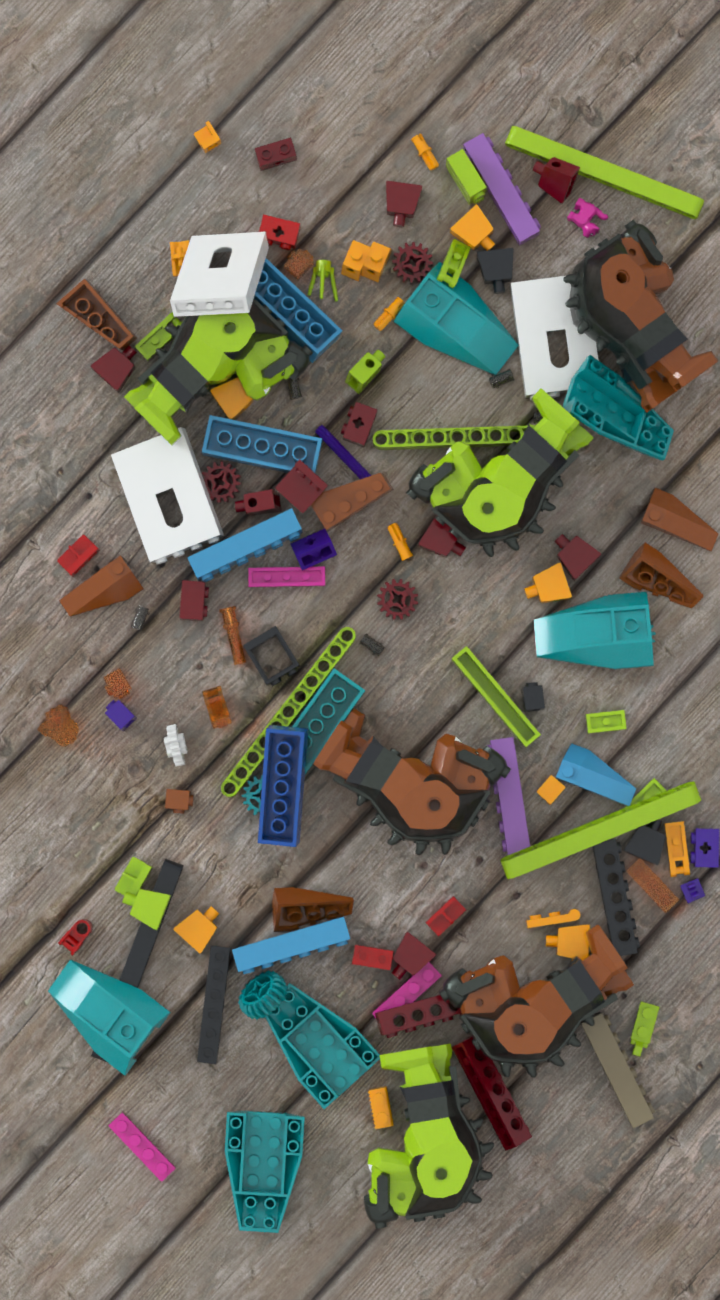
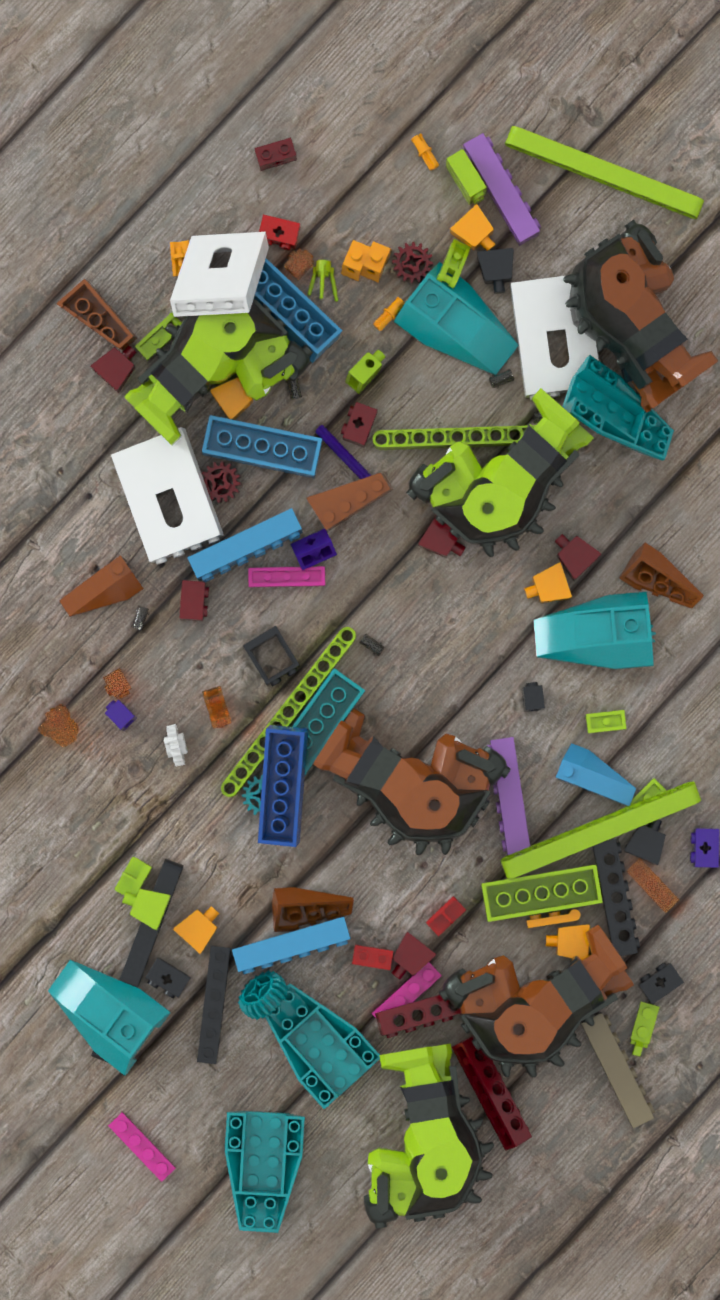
red panel [57,535,100,577] -> none
red piece [58,919,93,956] -> none
dark orange brick [165,789,194,814] -> none
light orange panel [194,121,221,153] -> none
clear orange pin [219,606,246,665] -> none
dark red torso [235,489,282,516] -> none
dark red bracket [275,459,329,513] -> none
light orange brick [368,1086,394,1129] -> none
dark red gear [377,579,418,620] -> none
dark red torso [386,181,422,227] -> none
light orange axle [387,523,413,561] -> none
lime brick [451,646,541,748] -> none
dark red torso [533,157,580,203] -> none
light orange panel [537,775,566,805] -> none
dark pink animal [567,197,608,238] -> none
dark orange wedge [641,488,718,552] -> none
light orange plate [664,821,690,877] -> none
dark purple tile [680,878,705,903] -> none
none -> black brick [145,957,191,999]
none -> lime brick [481,865,603,922]
none -> black brick [638,962,684,1005]

